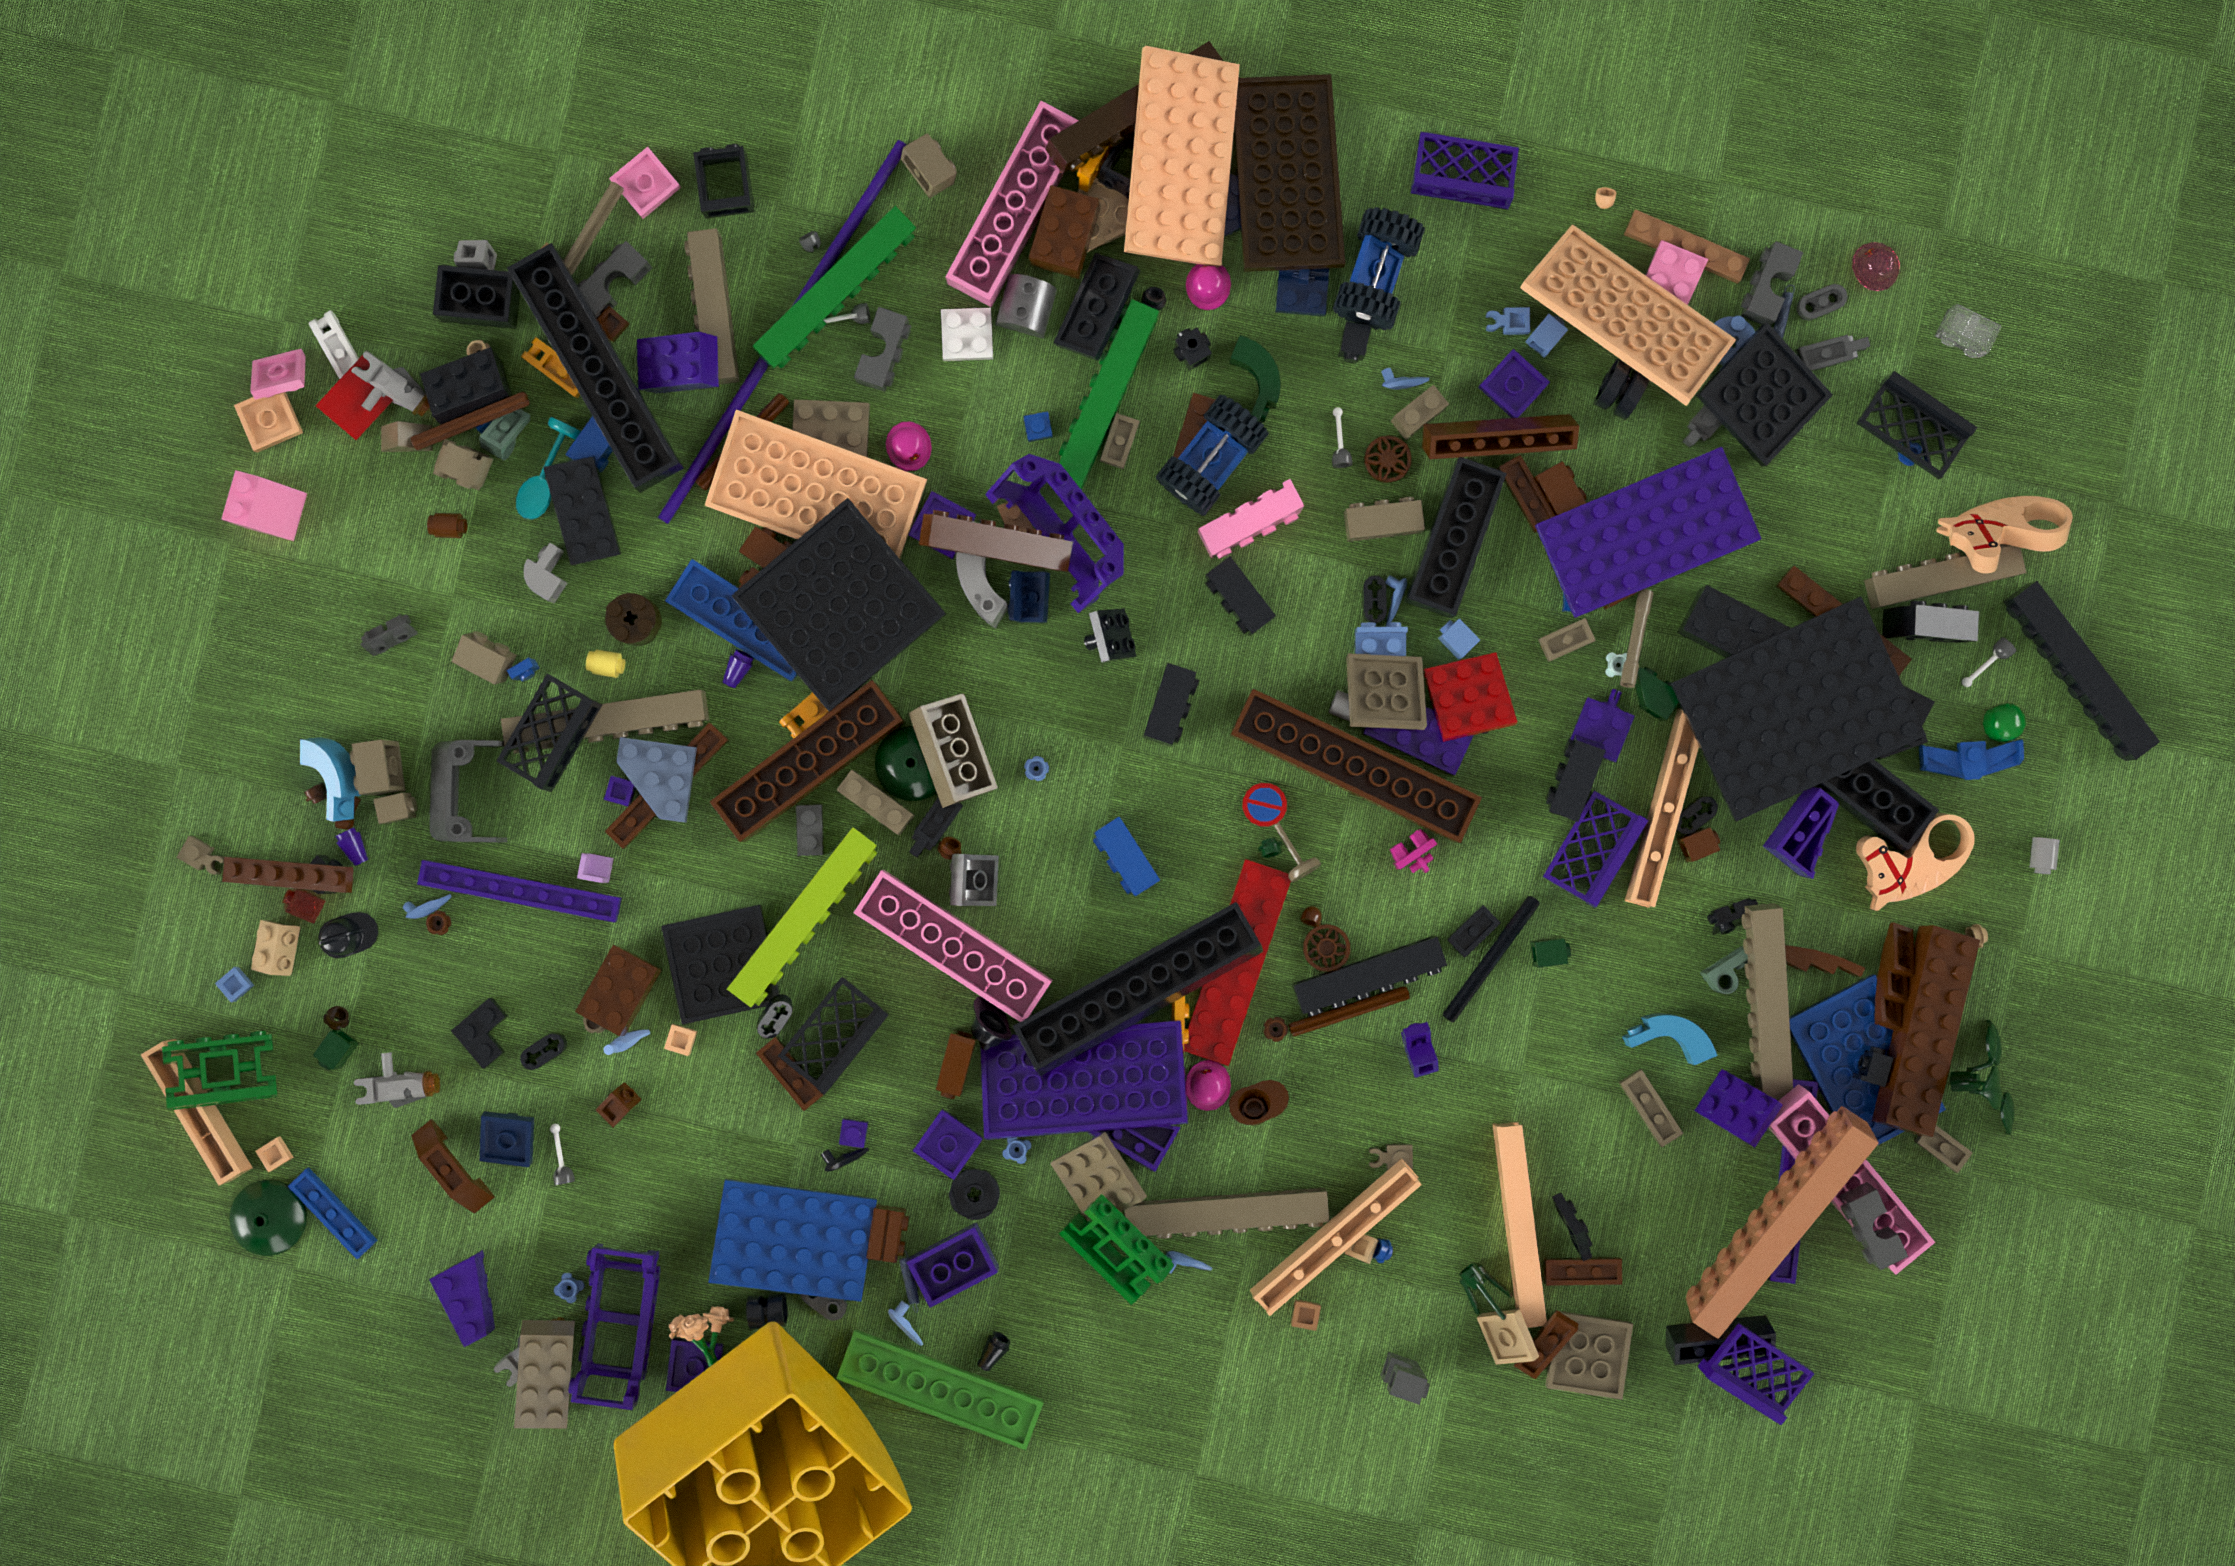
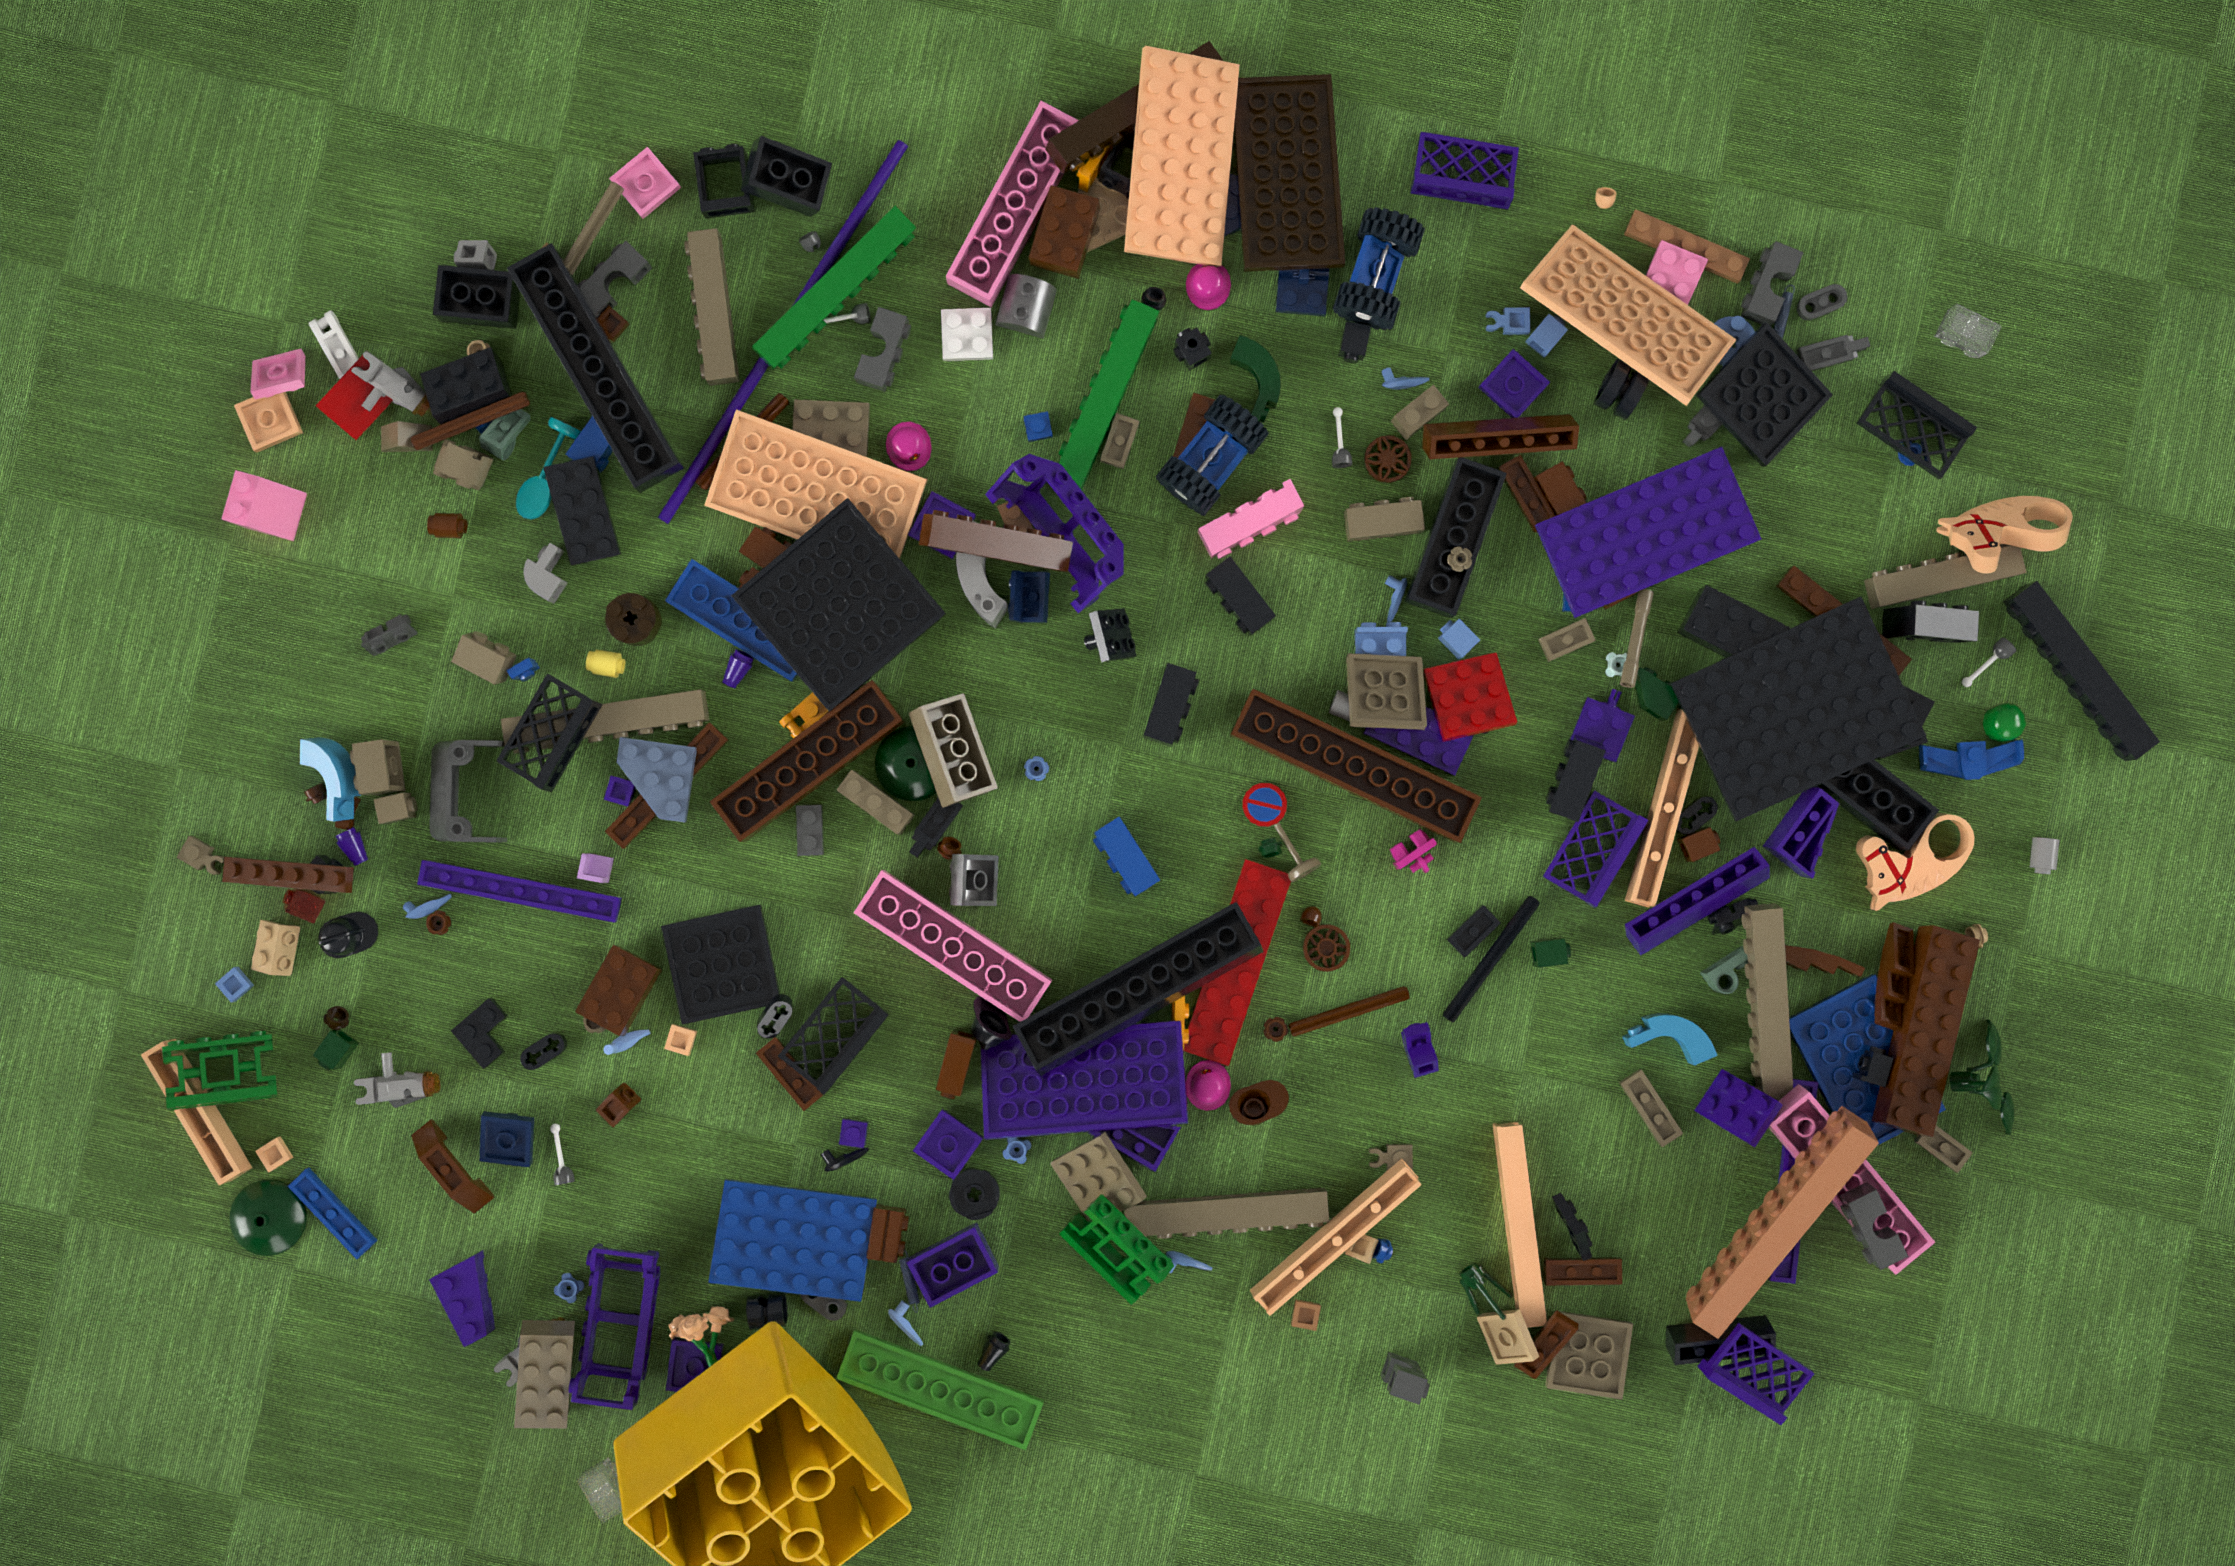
light orange plate [521,337,580,398] -> none
dark purple brick [637,332,719,394] -> none
lime brick [727,827,877,1007] -> none
dark tan brick [901,133,957,198] -> none
black plate [1053,253,1140,361] -> none
black brick [1292,936,1447,1017] -> none
black beam [1362,576,1387,624] -> none
clear pink hat [1852,242,1900,291] -> none
none -> clear brick [576,1457,622,1524]
none -> black brick [741,136,832,217]
none -> dark tan plate [1447,546,1472,572]
none -> dark purple brick [1625,846,1770,956]

